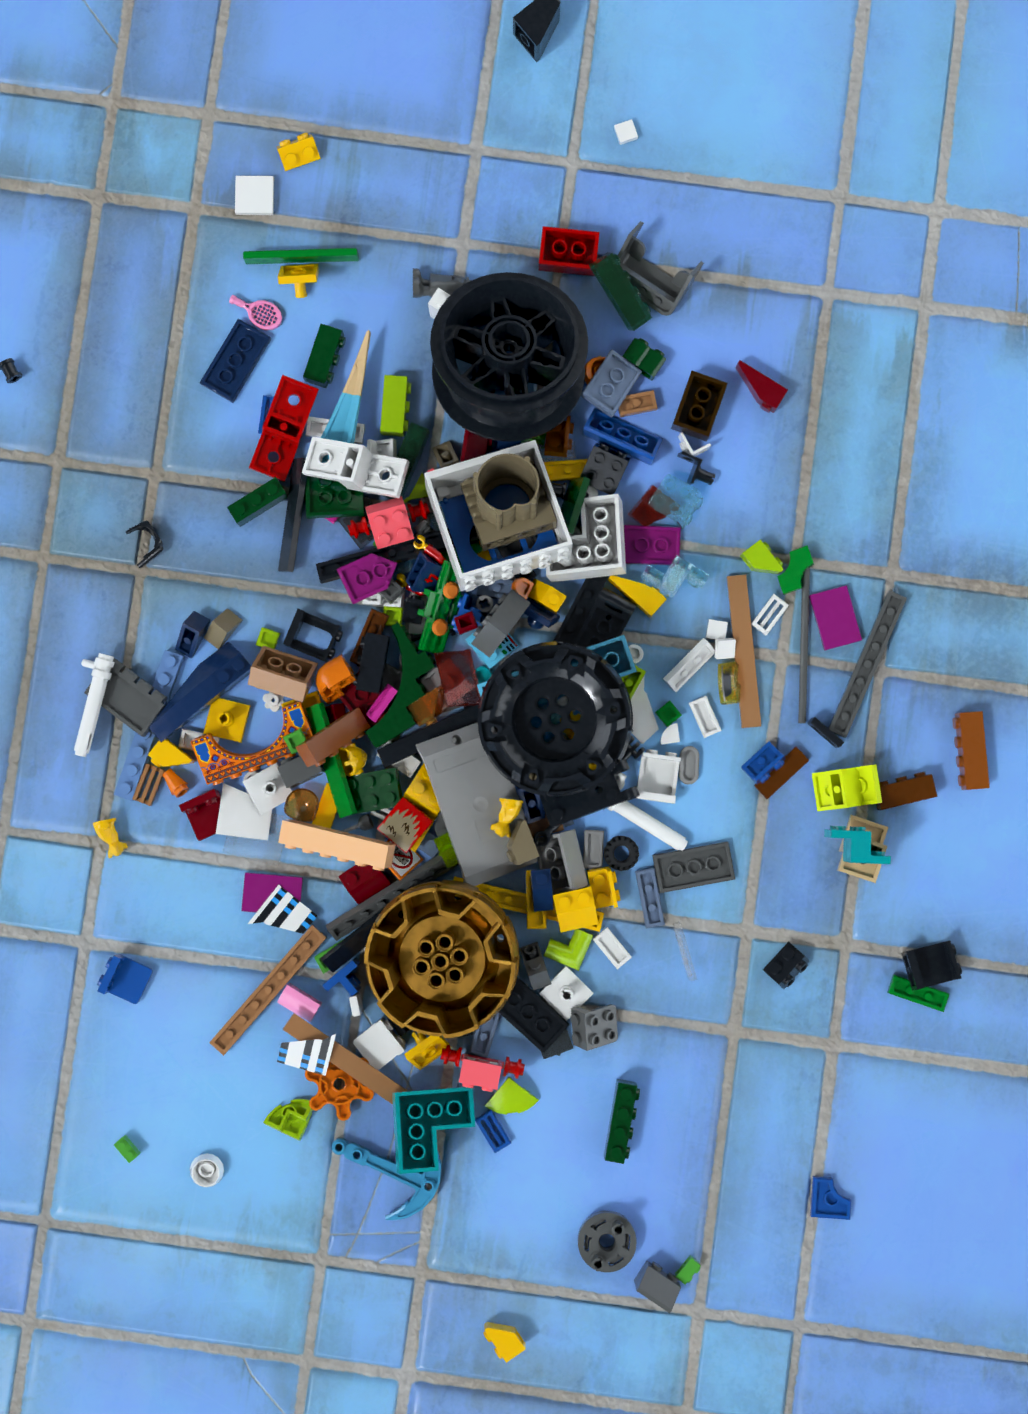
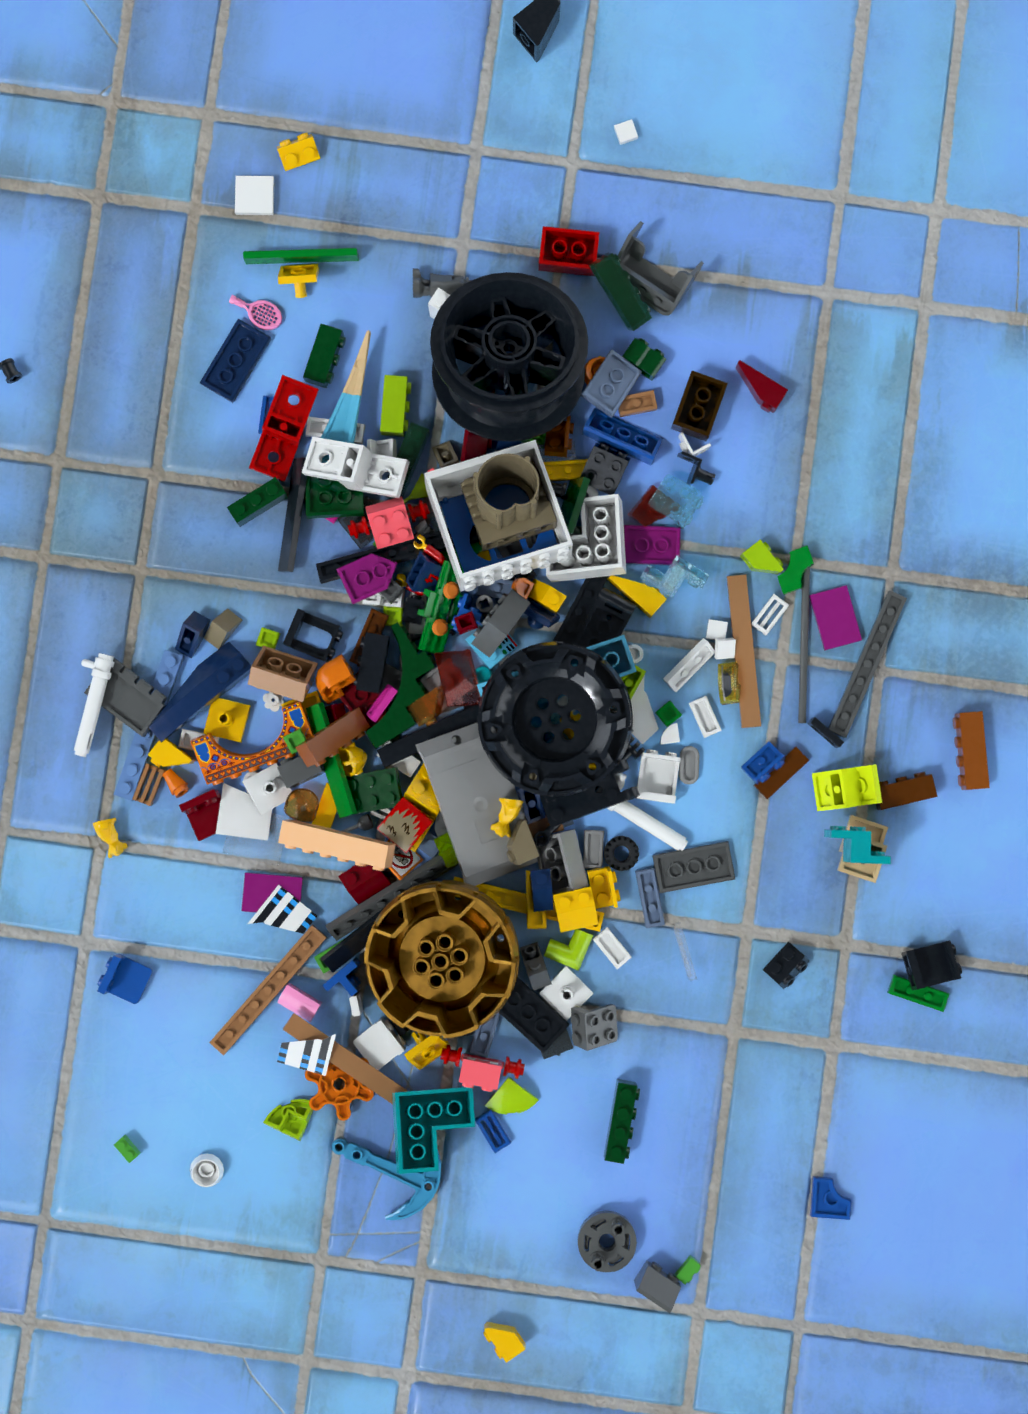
black helmet [126,520,164,568] -> none

